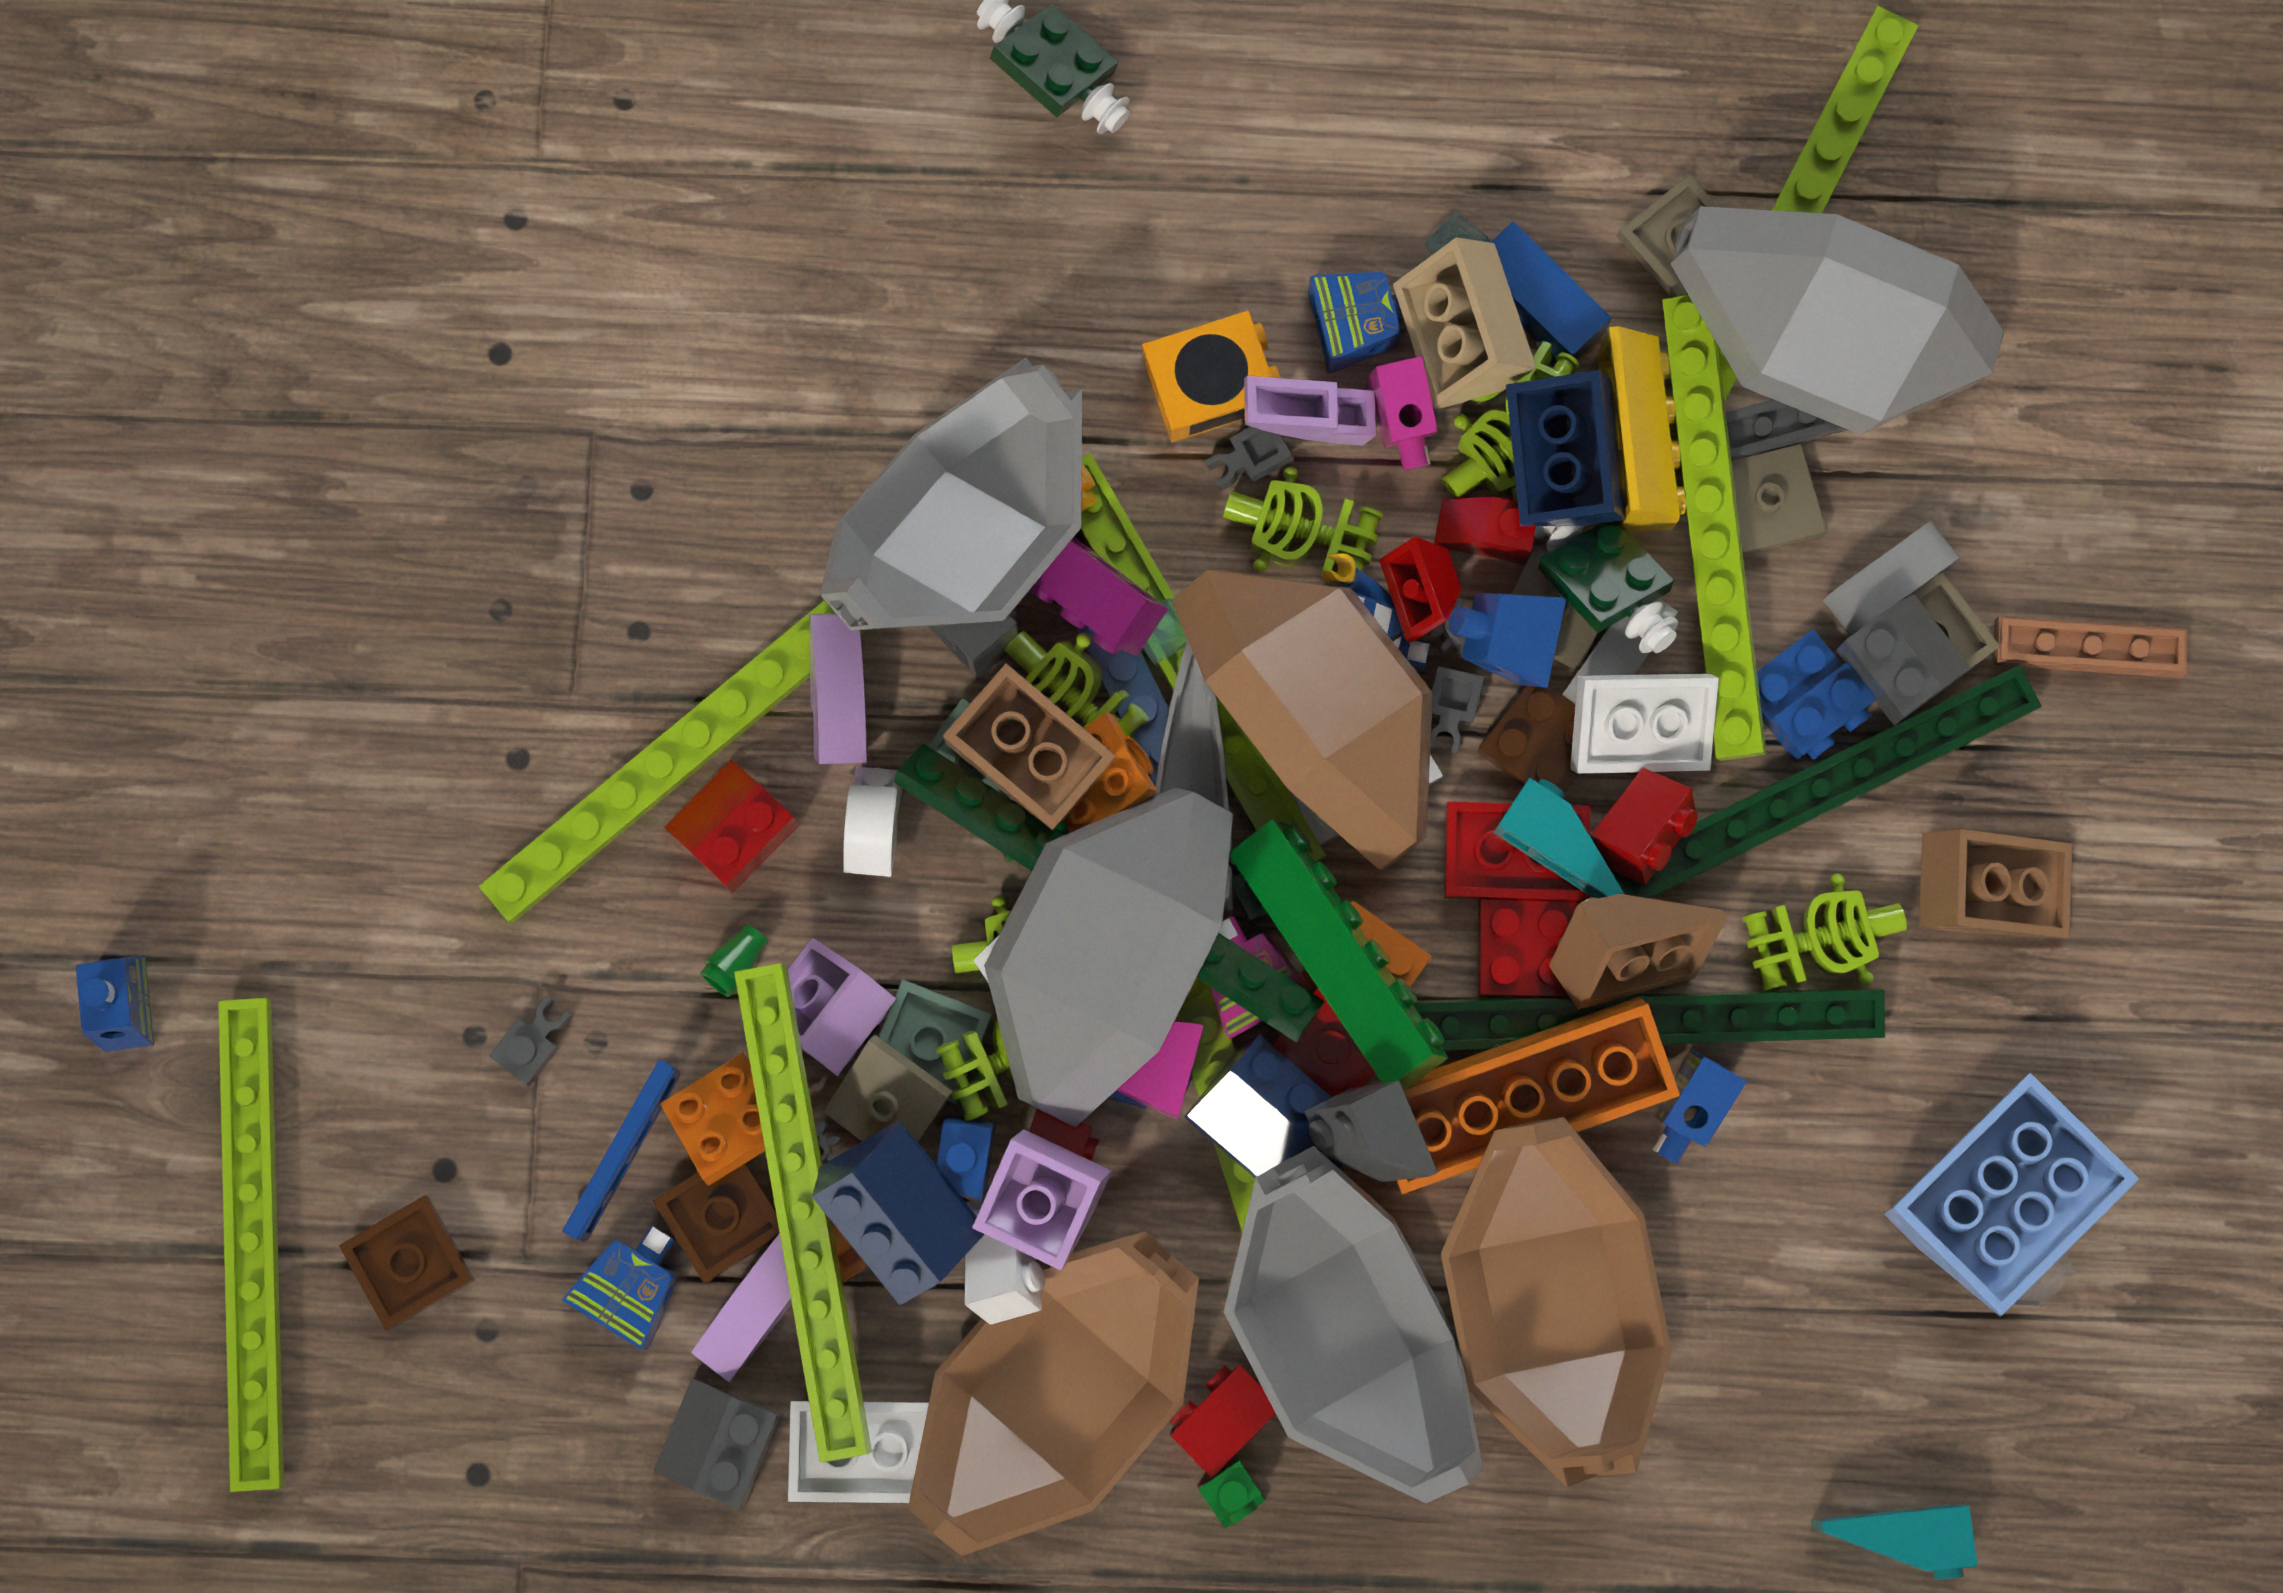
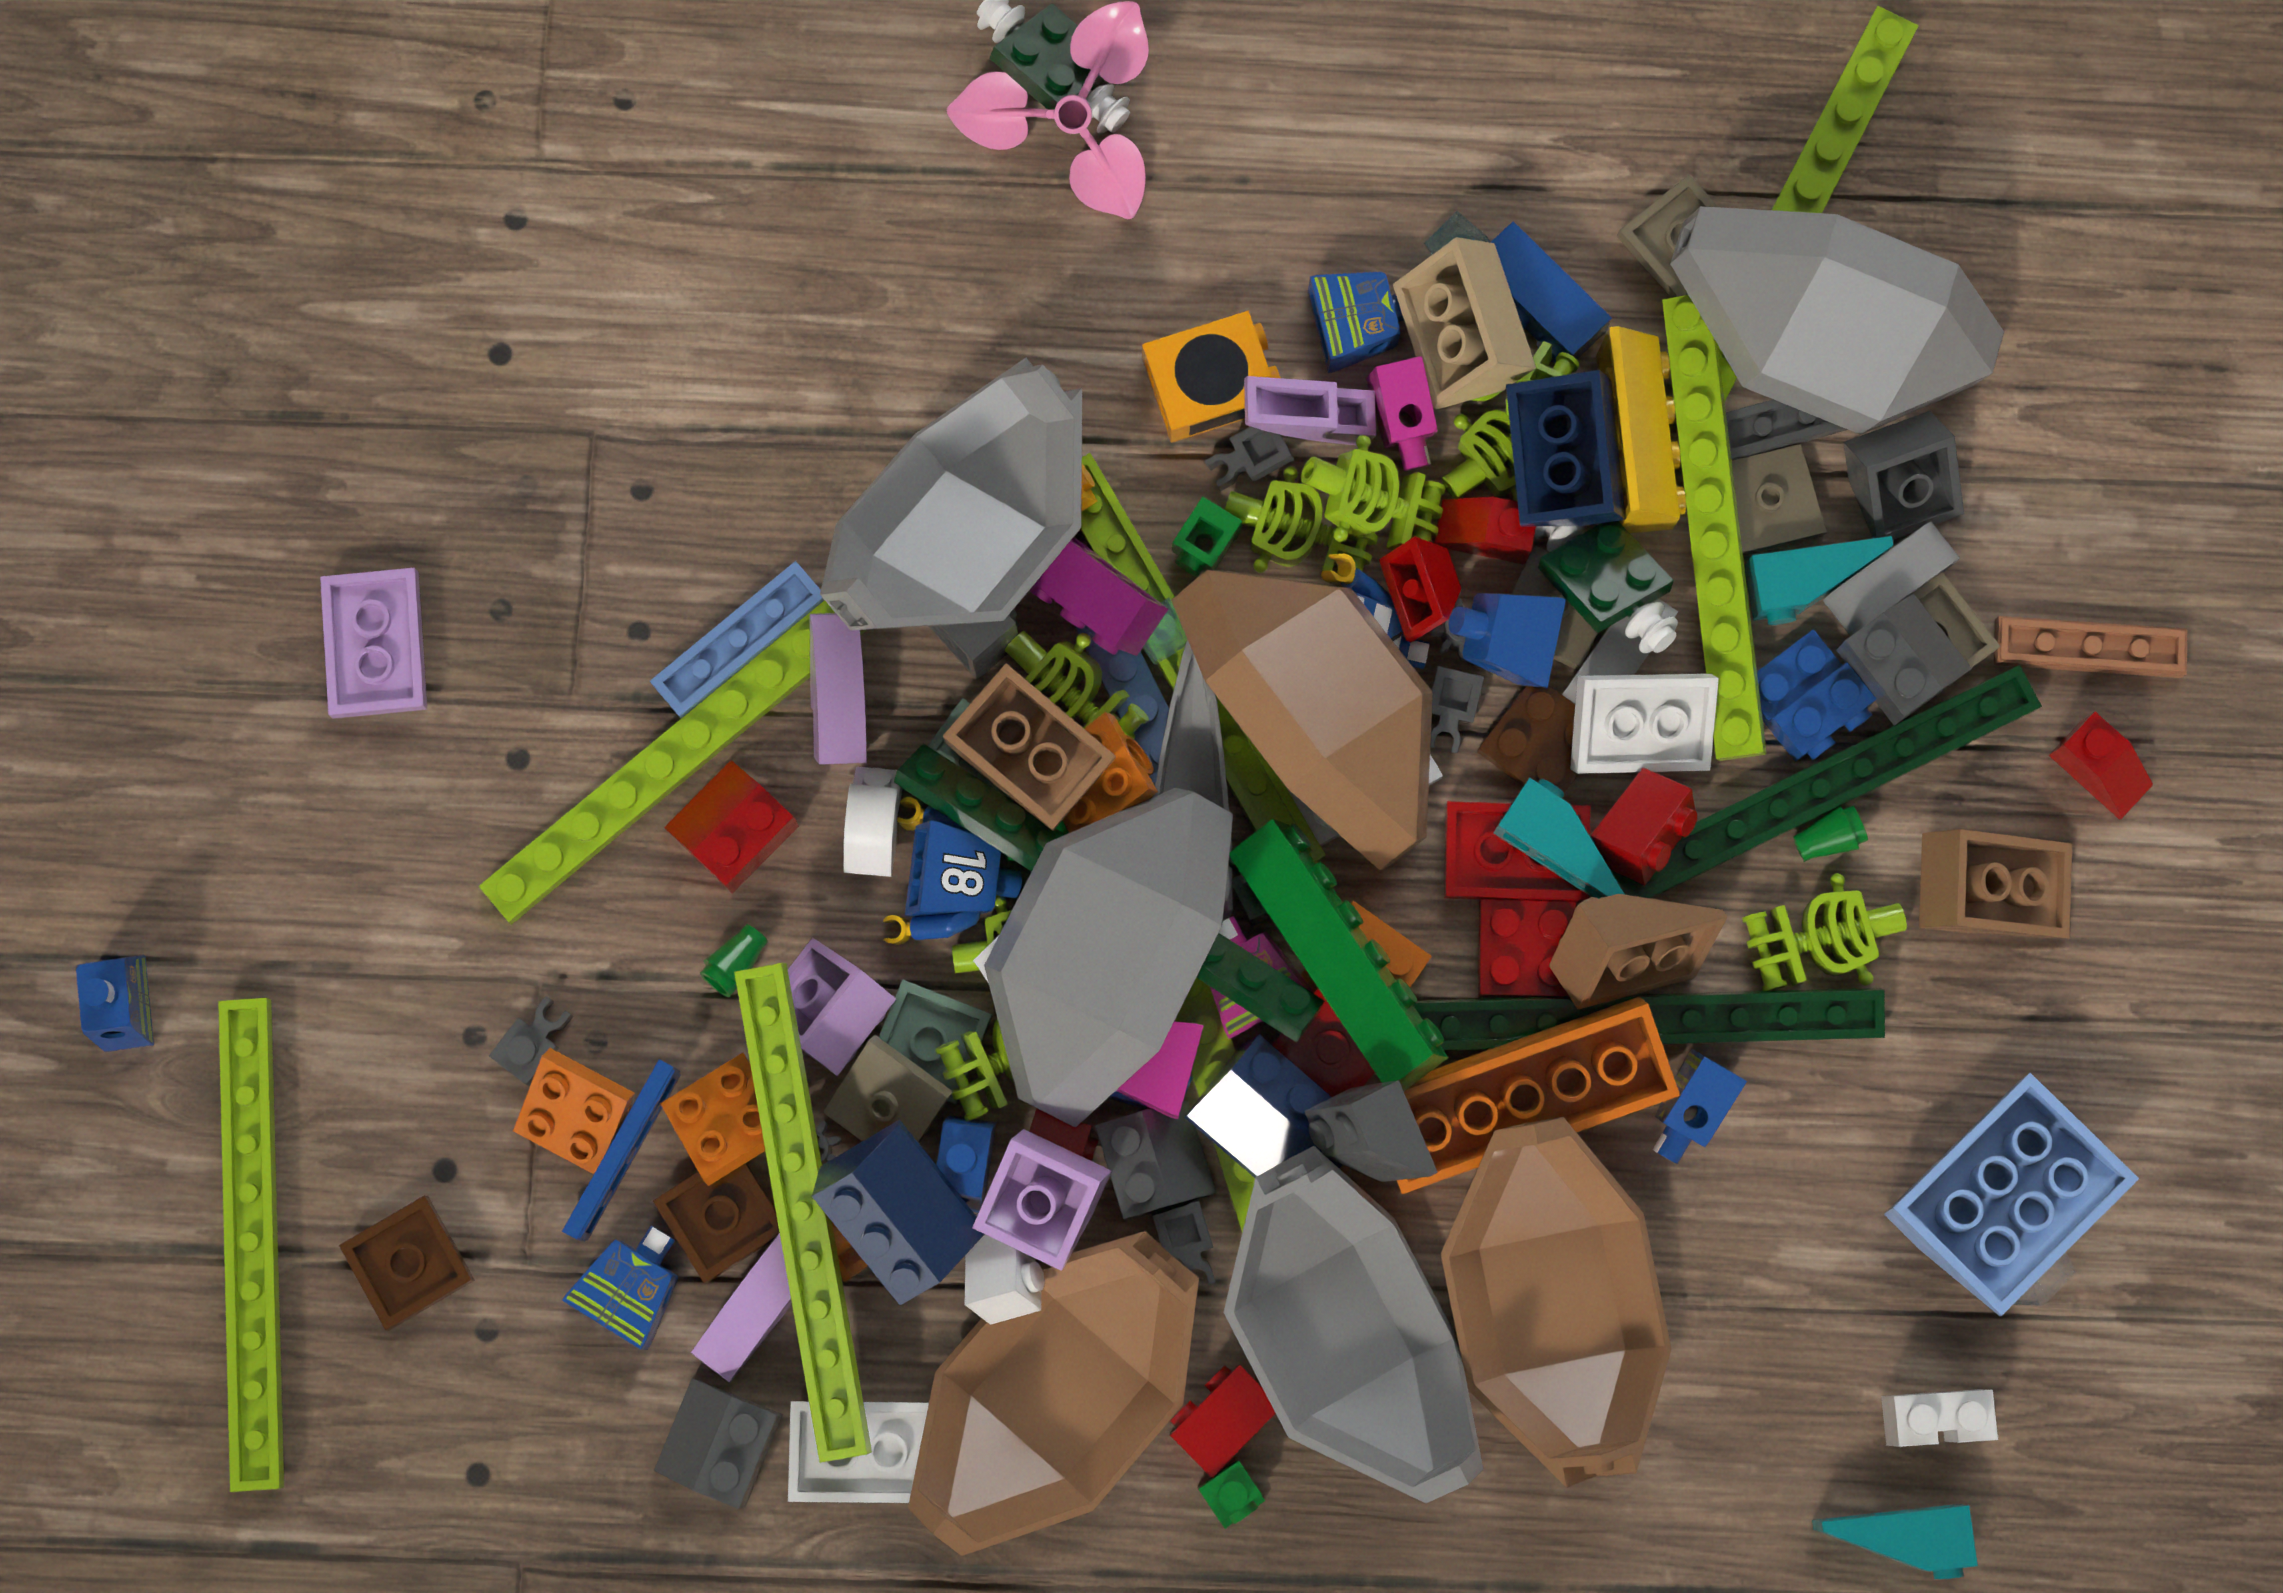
none -> lavender plate [320,568,427,719]
none -> orange plate [513,1048,635,1174]
none -> medium blue plate [650,561,824,718]
none -> blue torso [883,797,1022,945]
none -> bright pink plant [947,1,1149,219]
none -> dark grey slope [1095,1100,1216,1222]
none -> dark grey plate [1152,1199,1216,1285]
none -> green brick [1172,496,1242,576]
none -> lime torso [1301,435,1446,551]
none -> teal slope [1744,536,1894,625]
none -> green cone [1793,806,1868,862]
none -> dark grey slope [1843,411,1964,540]
none -> white brick [1881,1389,1998,1447]
none -> red slope [2048,711,2153,820]

